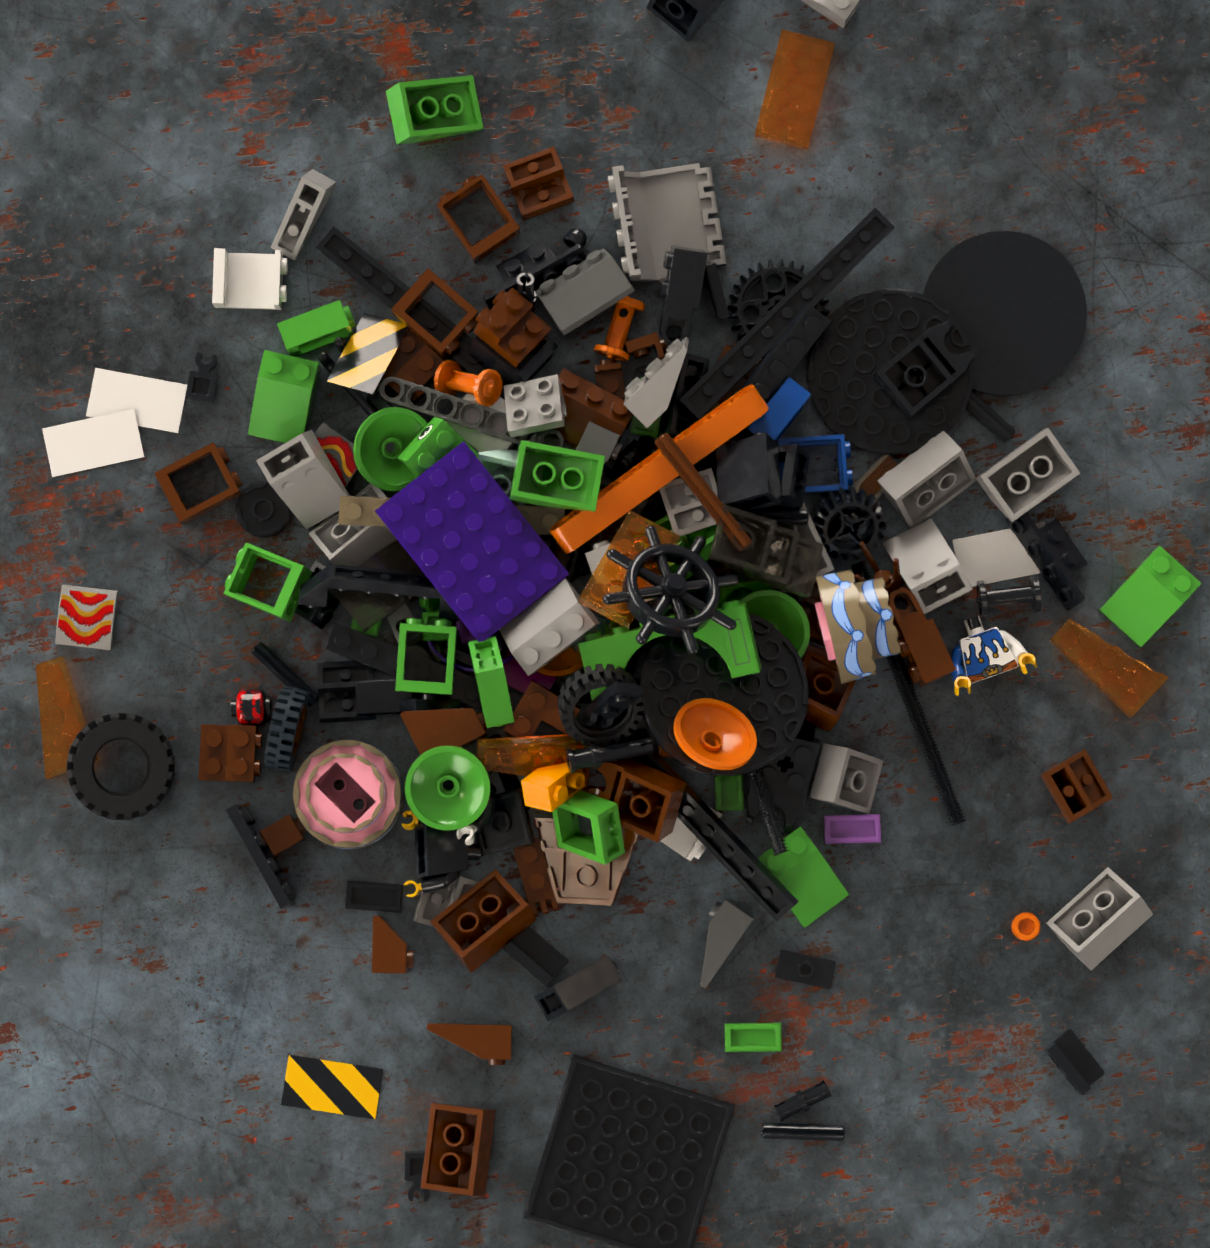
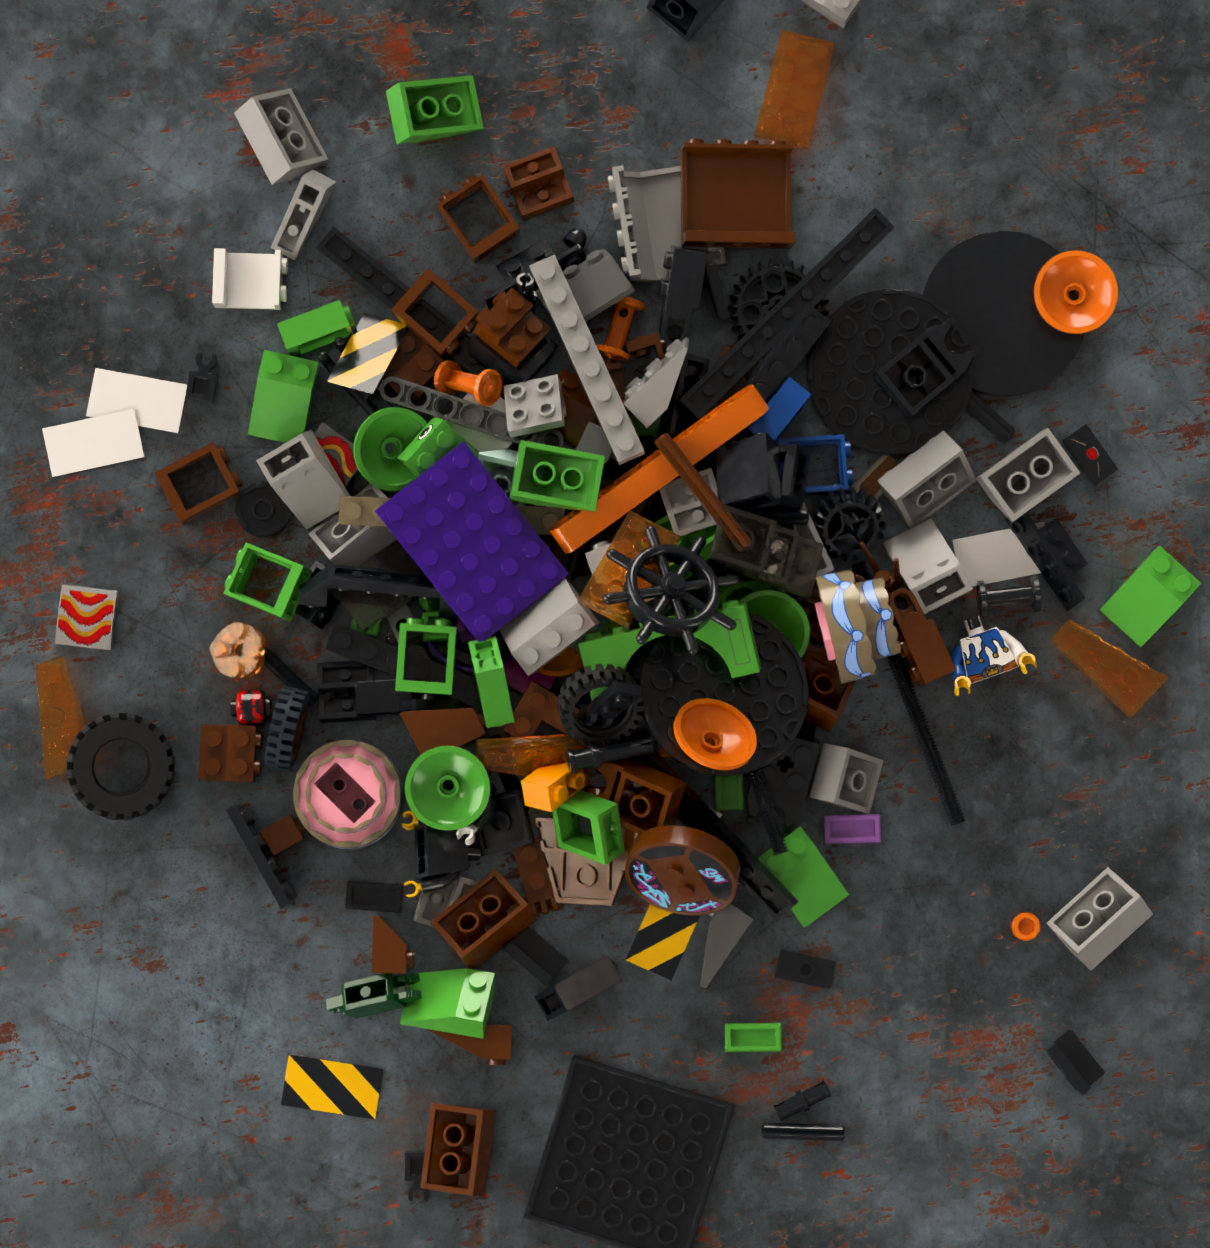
reddish brown brick [1040,749,1113,824] -> none
none -> clear orange plate [209,622,266,679]
none -> light grey slope [234,88,329,185]
none -> dark green hinge [326,973,422,1019]
none -> bright green slope [400,968,495,1039]
none -> light grey plate [529,255,645,465]
none -> reddish brown brick [625,825,741,915]
none -> sticker [626,904,700,981]
none -> reddish brown panel [680,139,795,249]
none -> orange dish [1034,251,1118,334]
none -> black tile [1063,424,1118,486]

